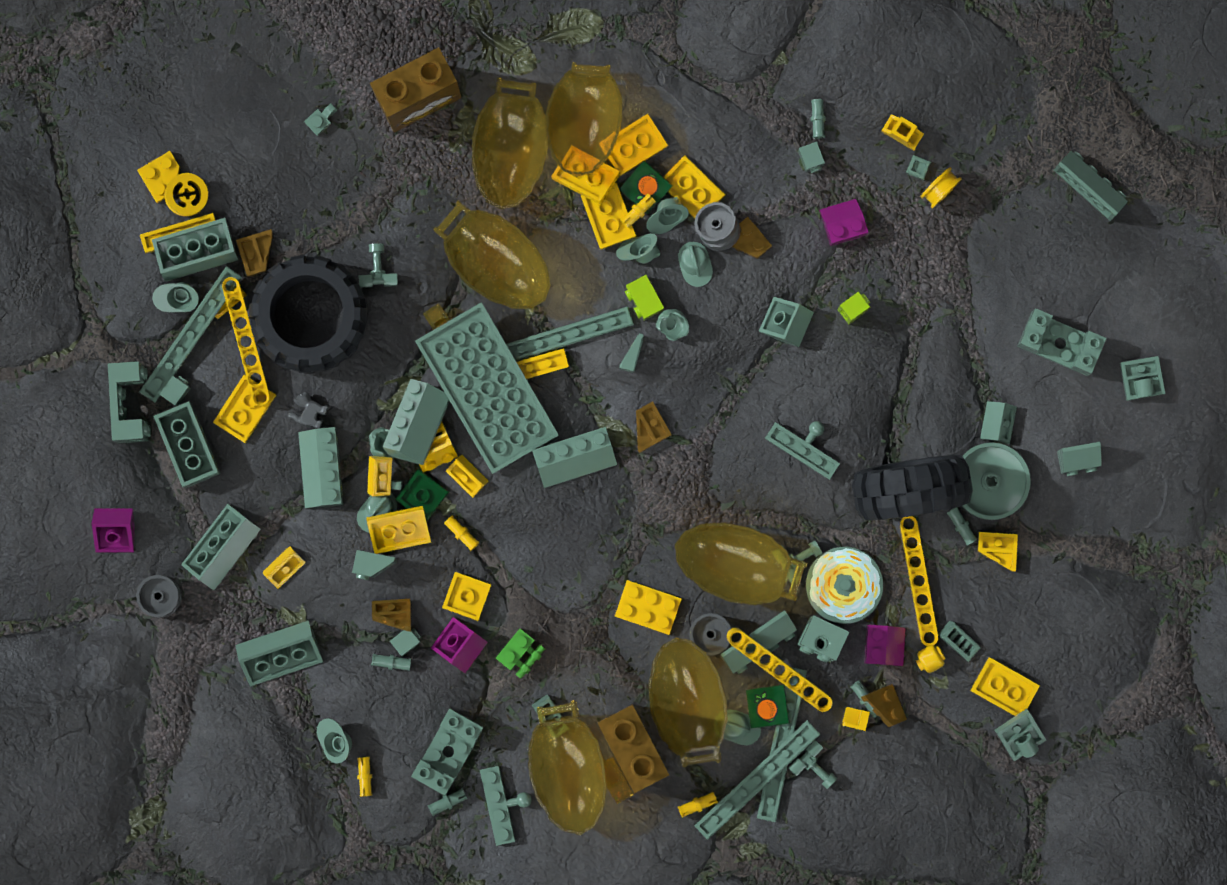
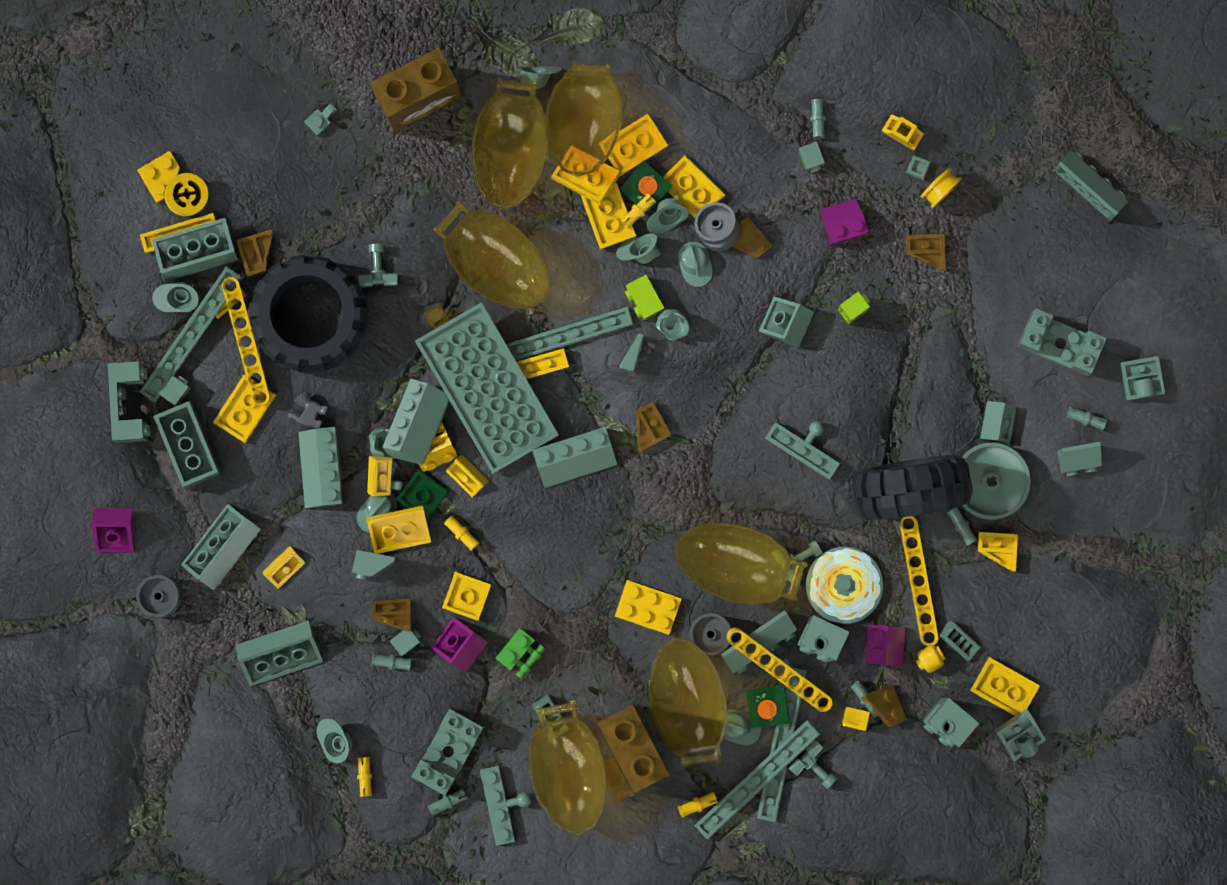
none -> sand green piece [515,66,561,89]
none -> pearl gold wing [906,234,946,271]
none -> sand green plate [922,698,979,748]
none -> sand green pin [1066,406,1107,431]

